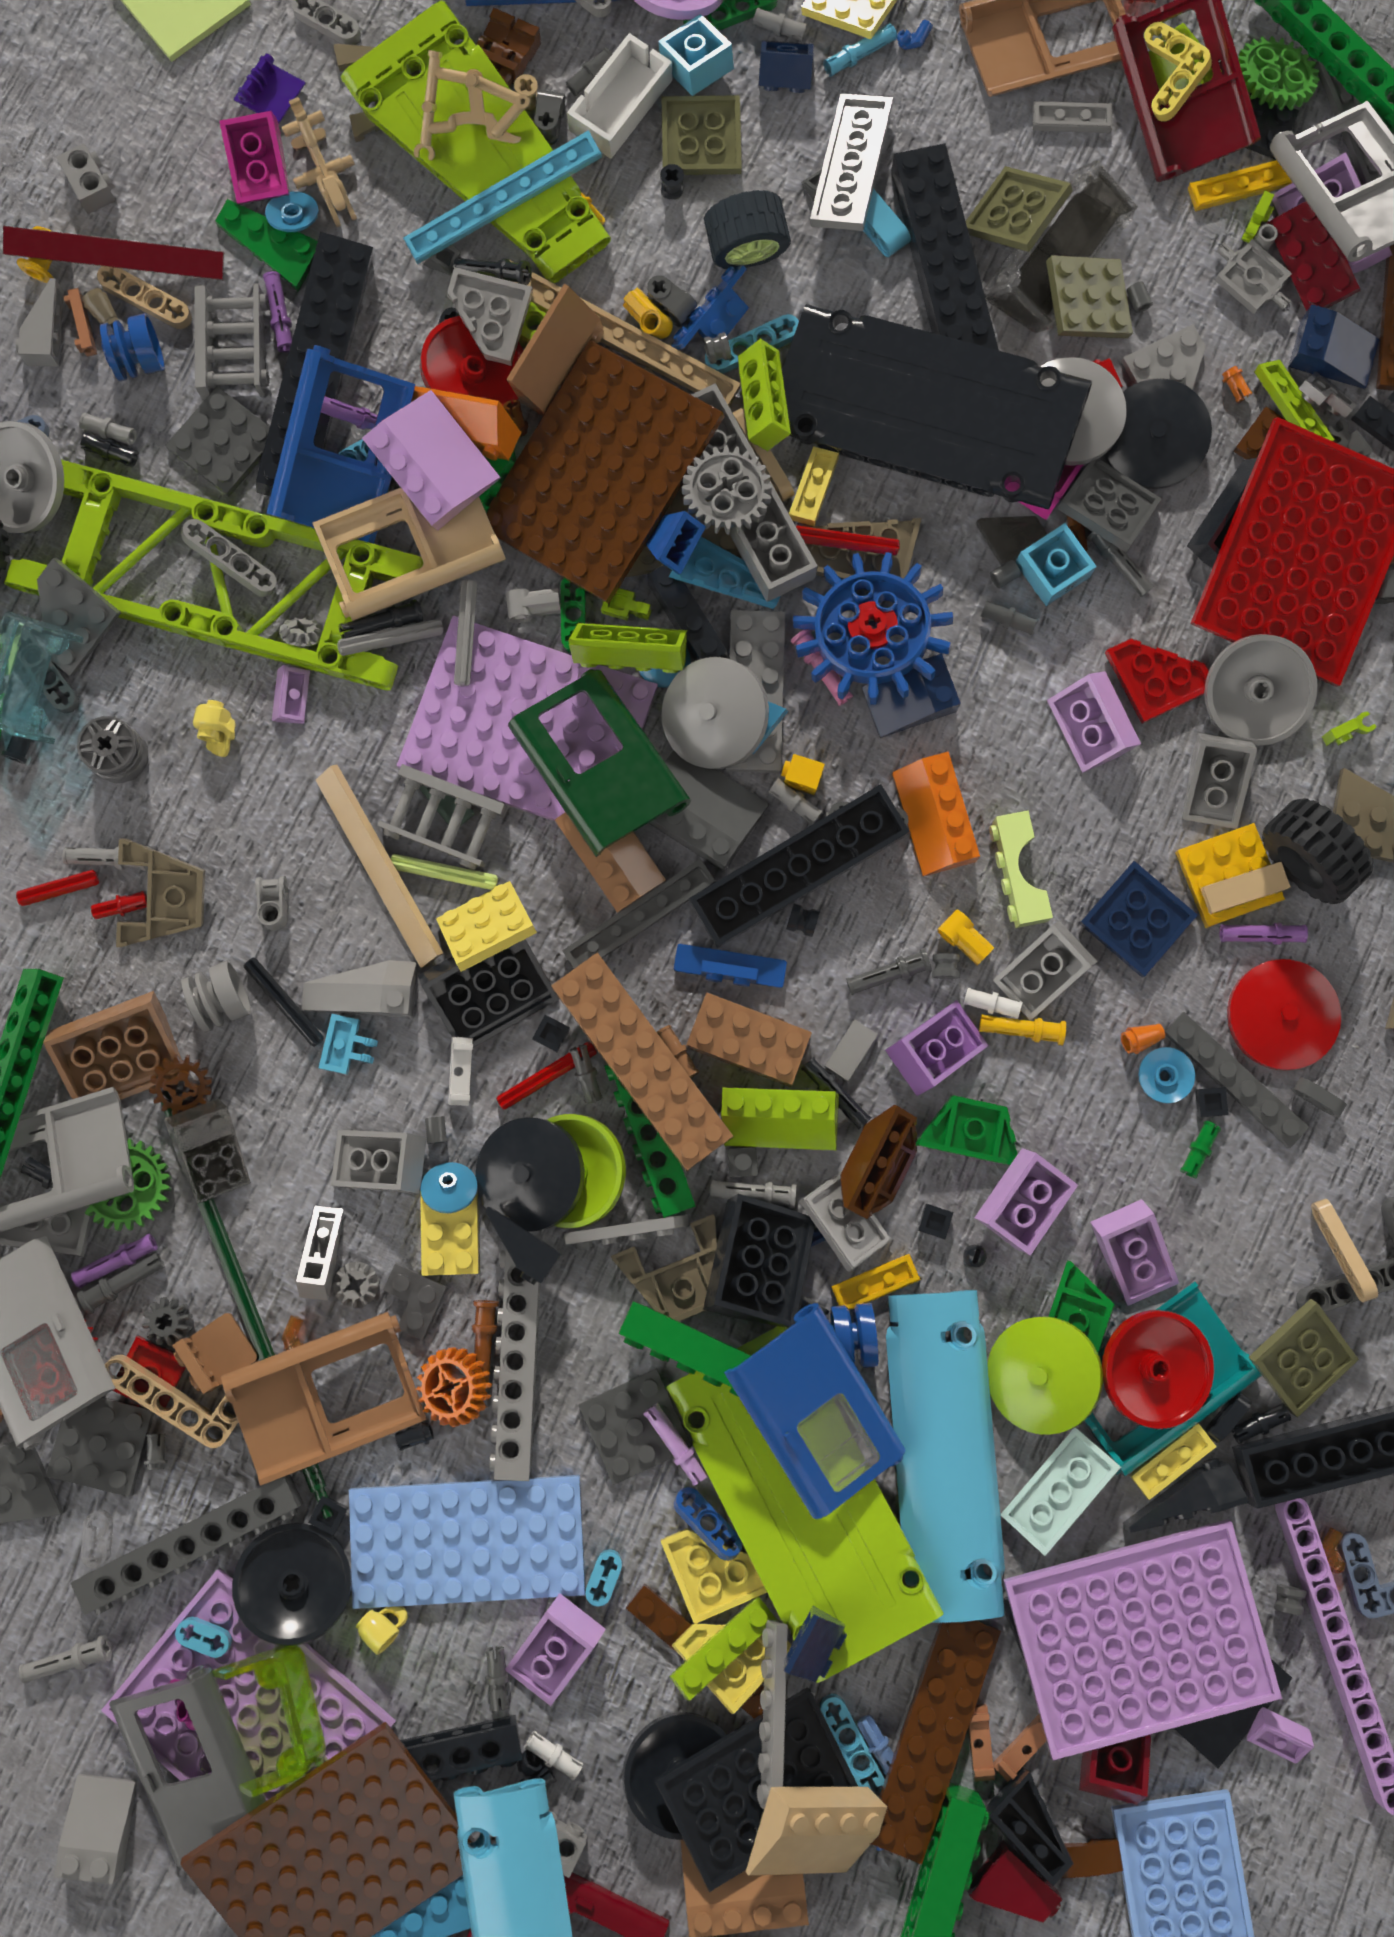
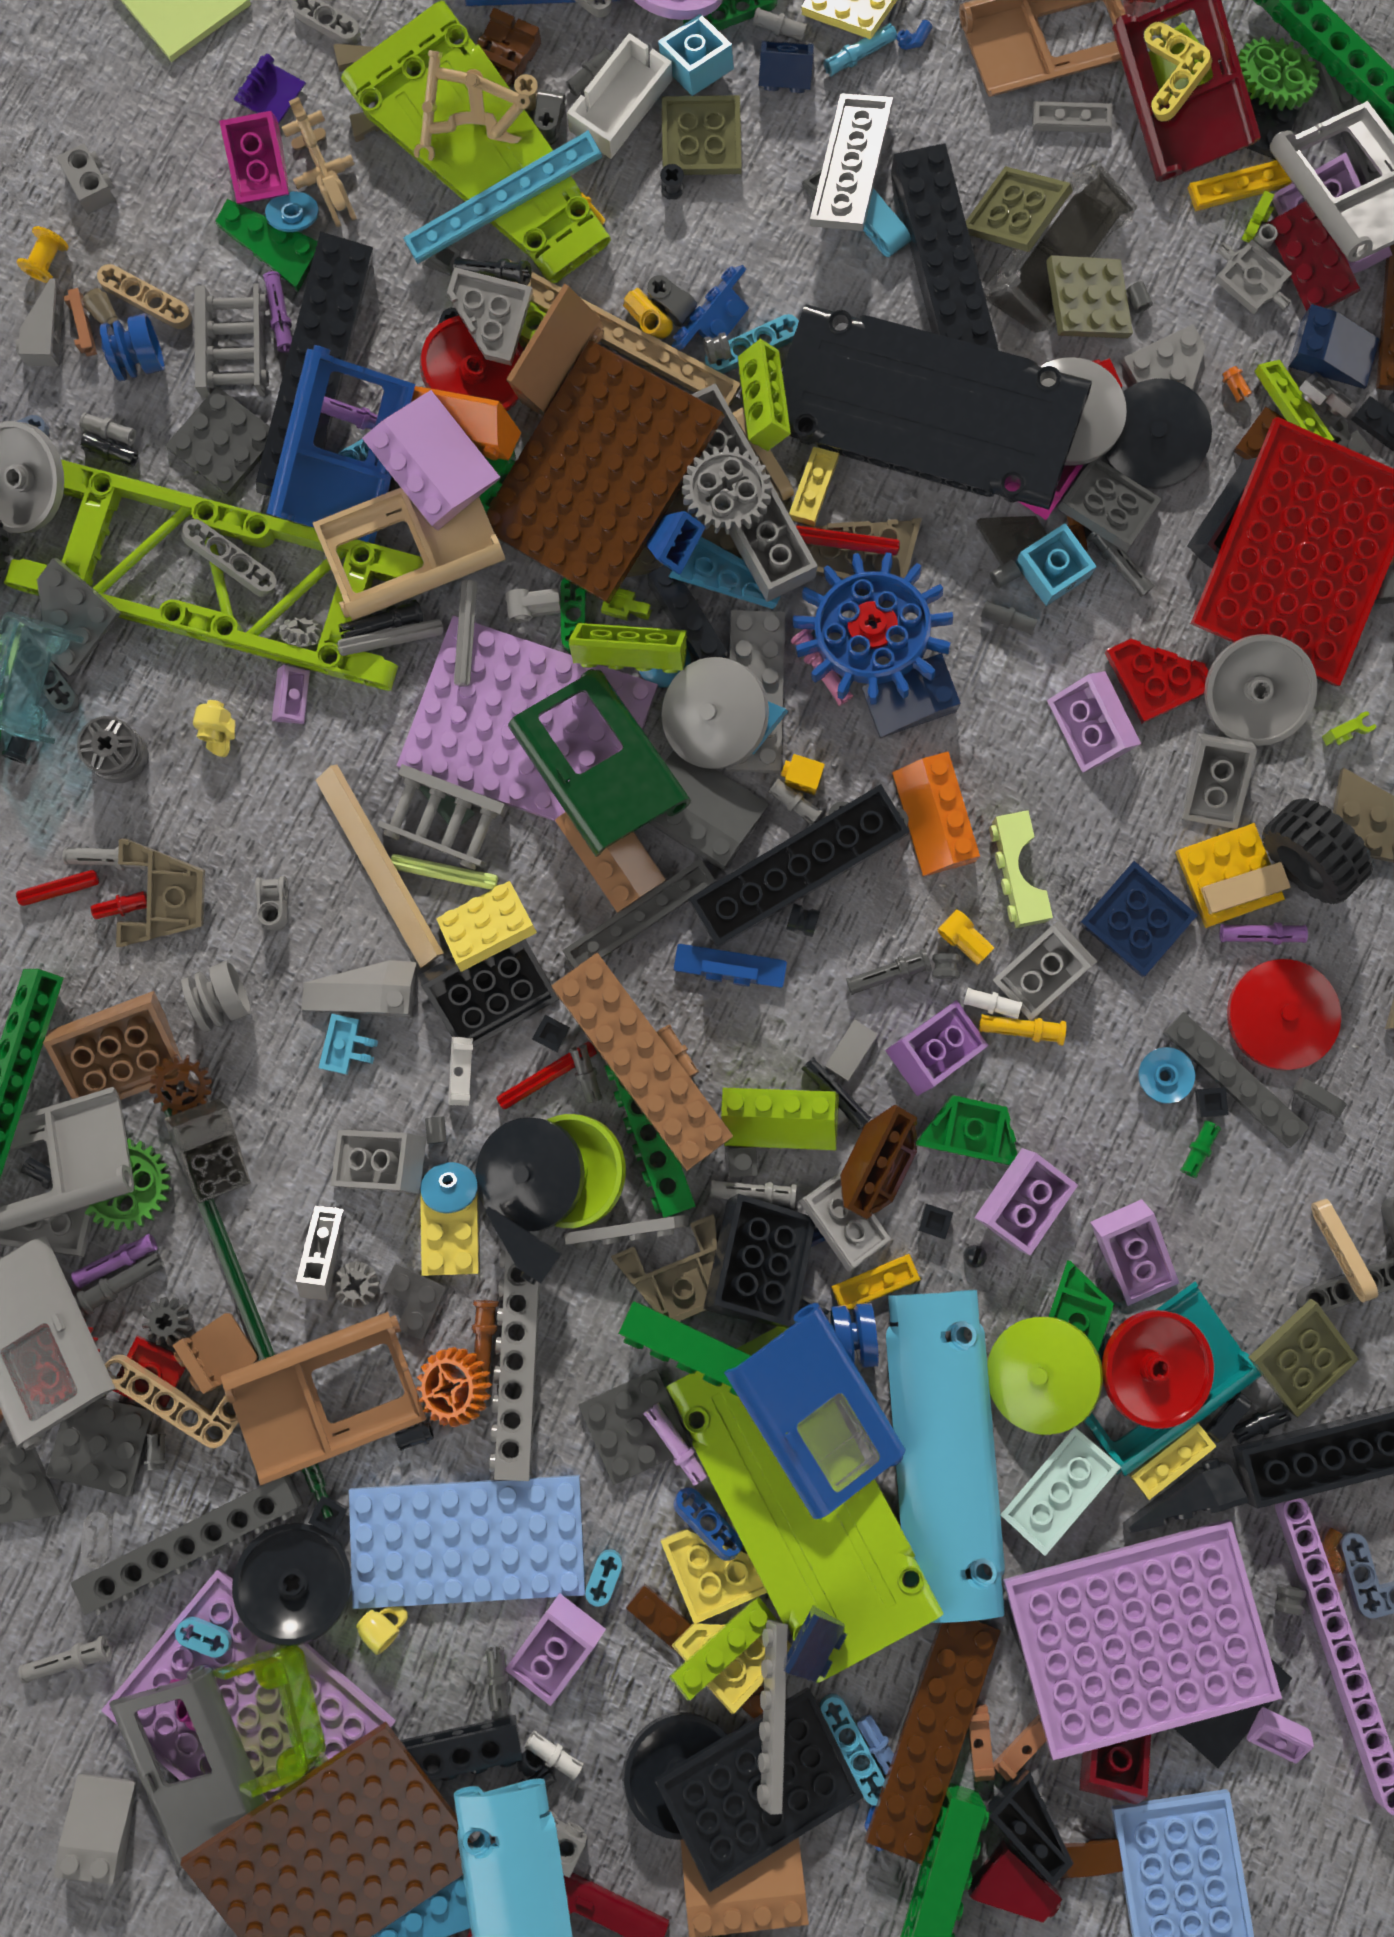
dark red tile [3,226,225,281] -> none
black axle [243,957,324,1047] -> none
clear orange arm [282,1315,304,1351] -> none
reddish brown pin [503,400,529,437] -> none
medium nougat brick [686,992,812,1087] -> none
black wheel [704,190,791,269] -> none
tan slope [746,1787,887,1875] -> none
orange cone [1121,1023,1165,1054] -> none

